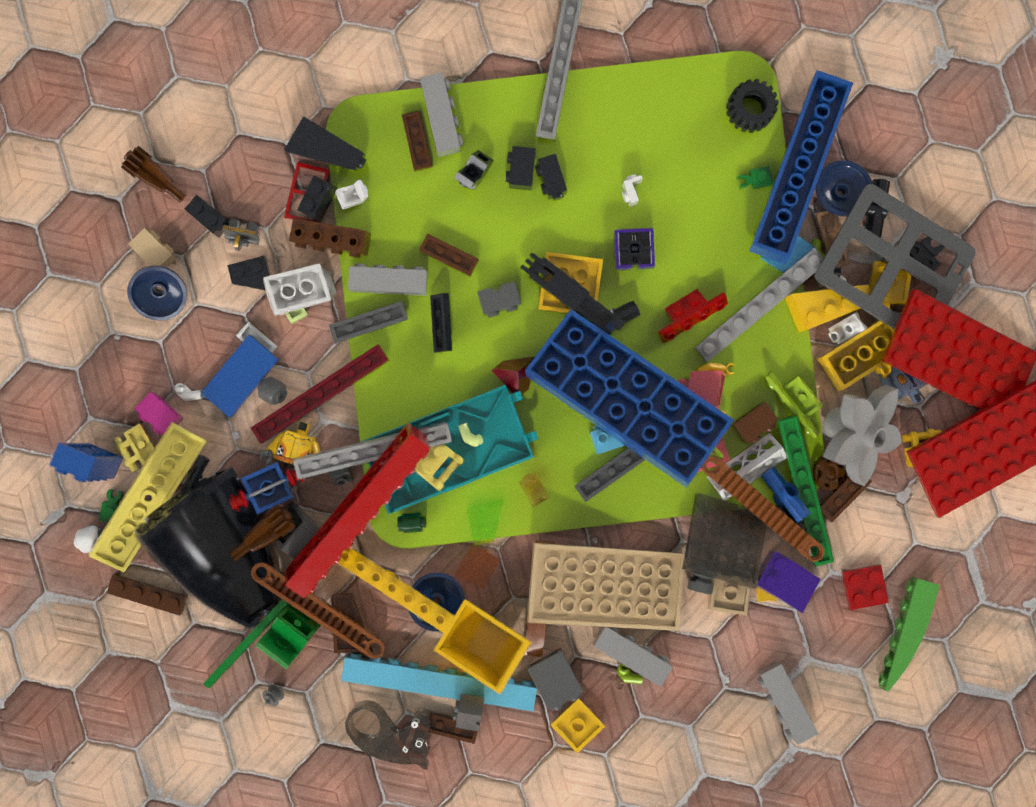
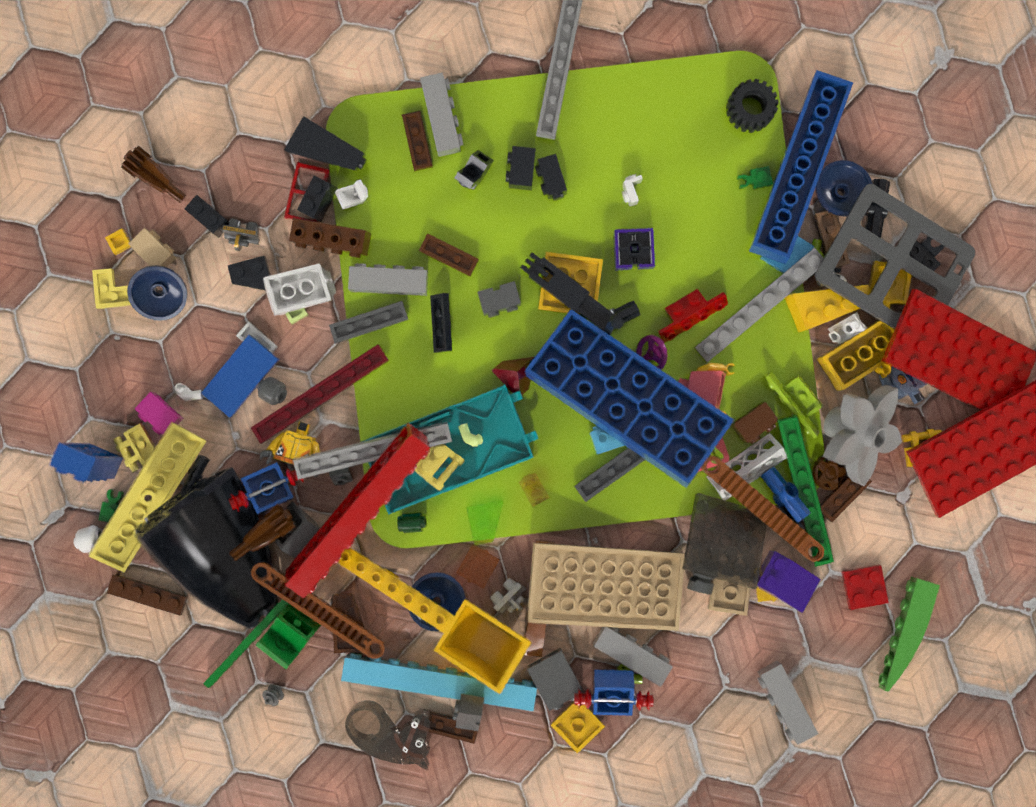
none -> light yellow plate [92,268,132,309]
none -> yellow plate [105,228,131,255]
none -> white hips [490,578,526,614]
none -> blue brick [574,670,654,716]
none -> magenta piece [636,335,668,370]

